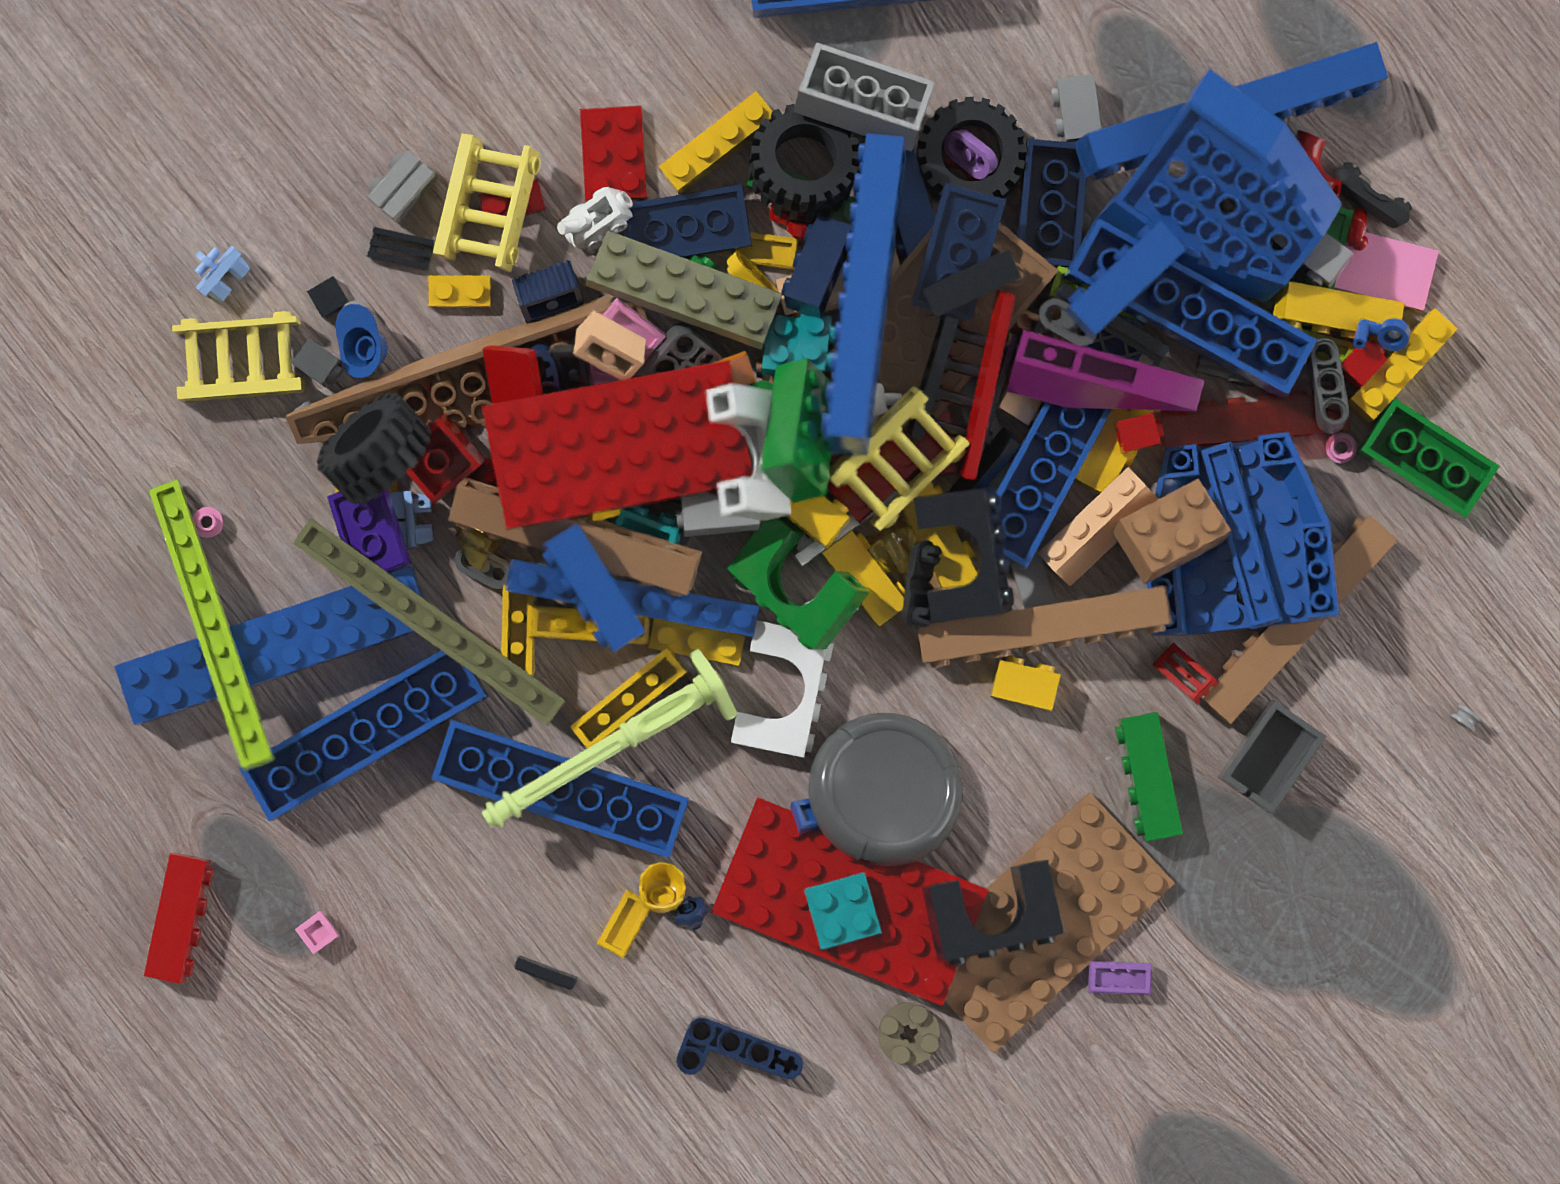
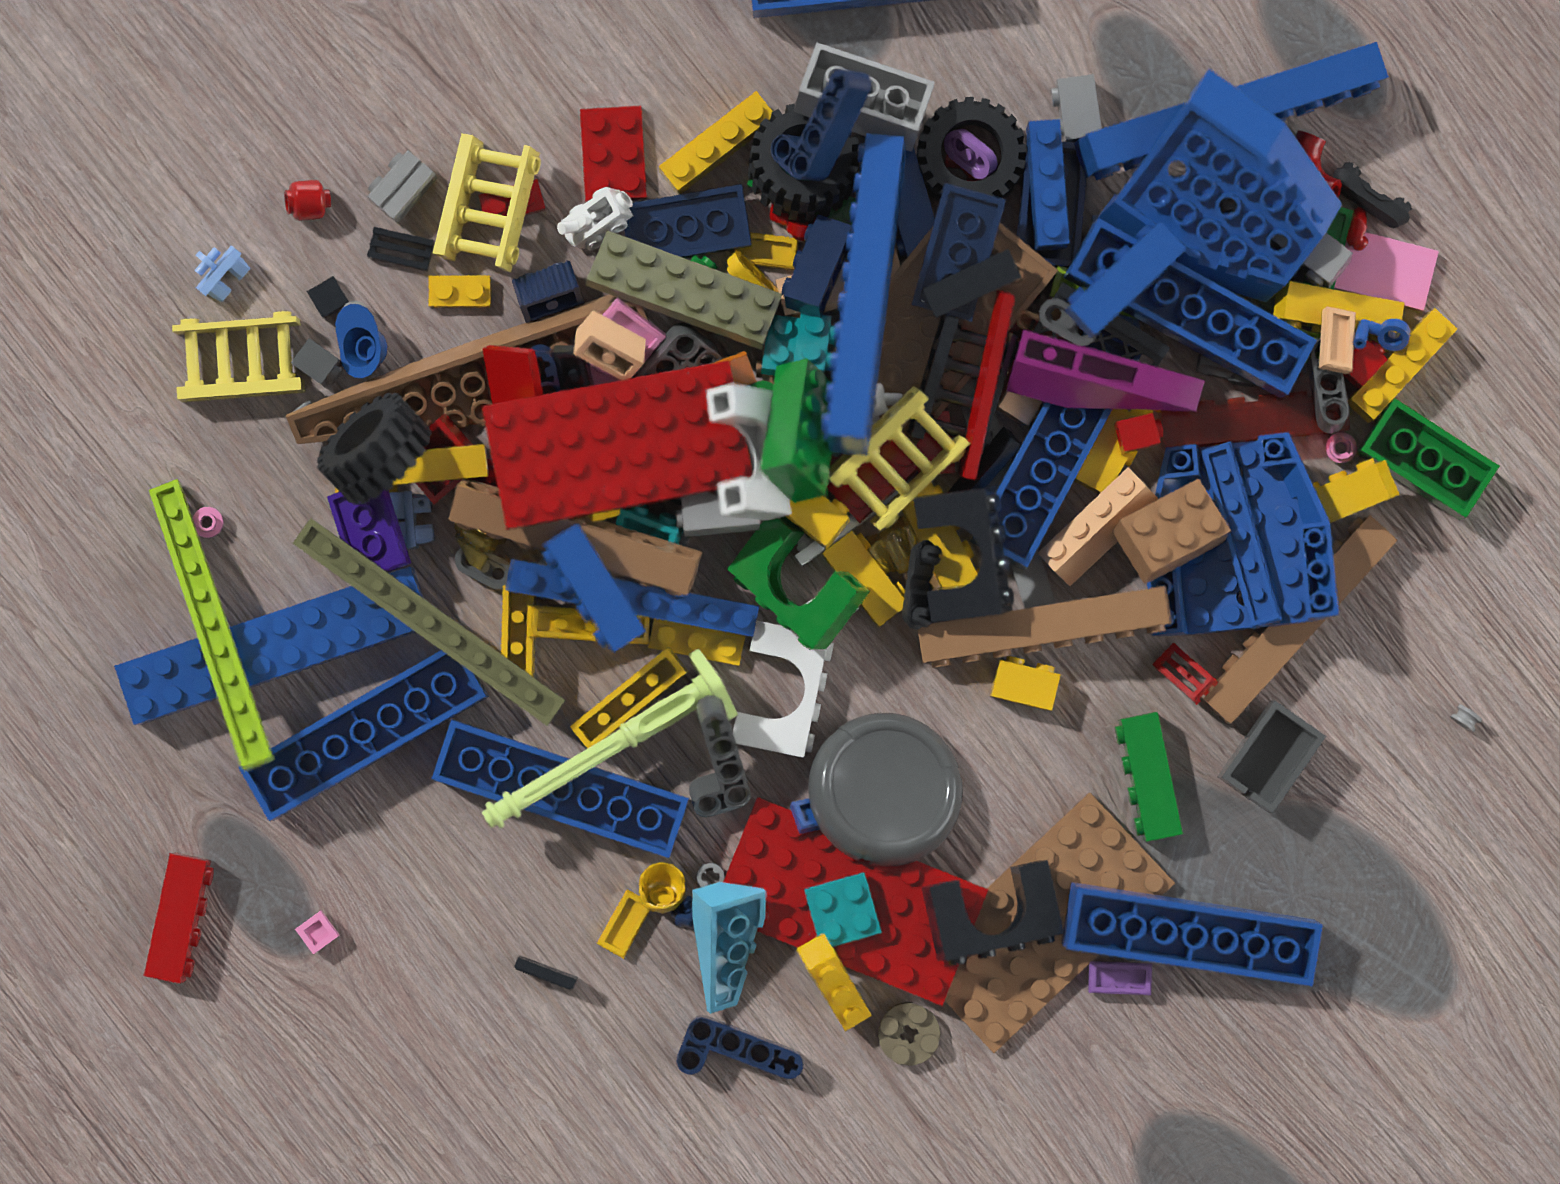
none -> red head [284,180,331,221]
none -> yellow tile [393,444,489,485]
none -> dark grey beam [689,695,751,818]
none -> medium azure wedge [692,882,766,1014]
none -> light grey bush [696,863,724,887]
none -> dark blue beam [771,69,871,182]
none -> yellow brick [797,933,872,1031]
none -> blue brick [1026,119,1069,251]
none -> blue brick [1061,882,1323,986]
none -> yellow brick [1312,458,1400,523]
none -> light nougat tile [1319,307,1356,374]

